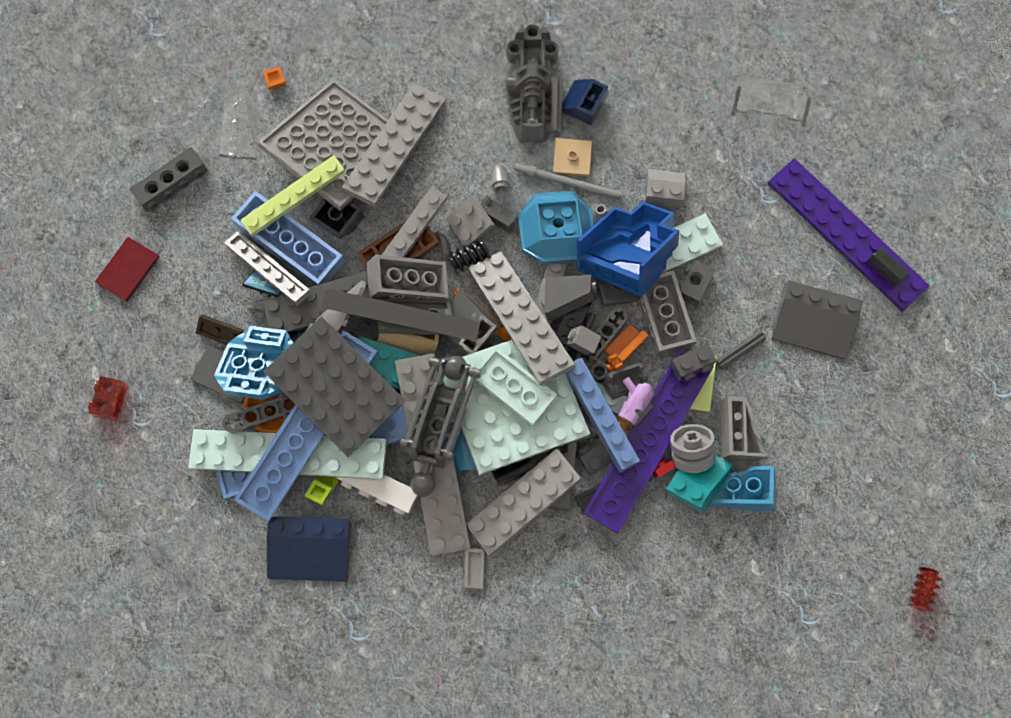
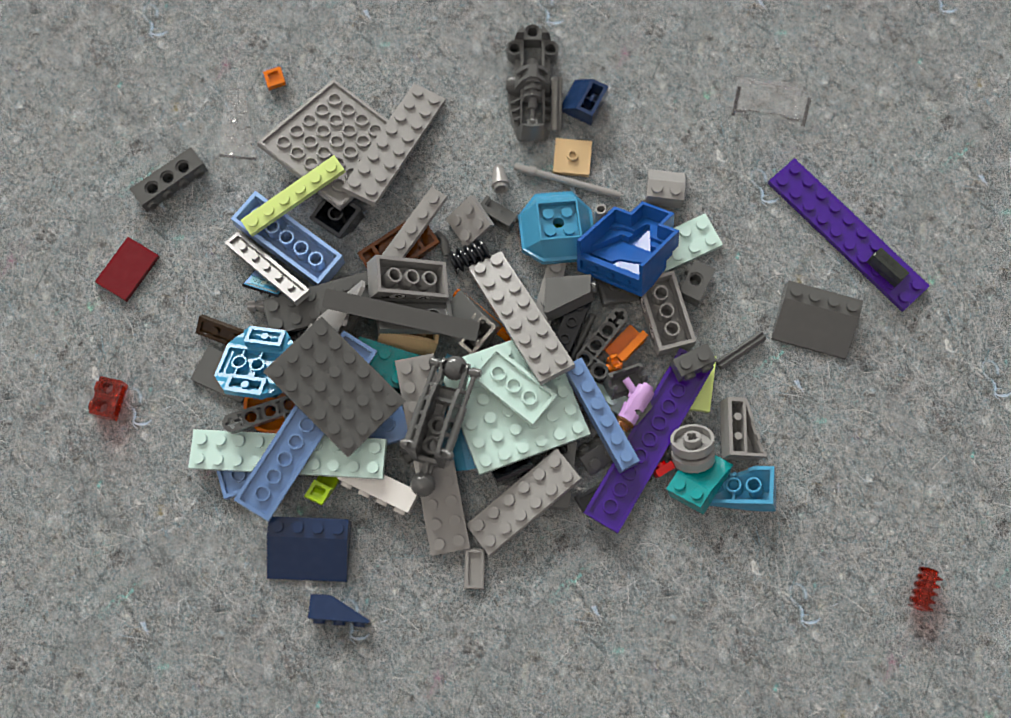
light grey brick [567,325,601,355] -> none
none -> dark blue slope [308,594,371,627]

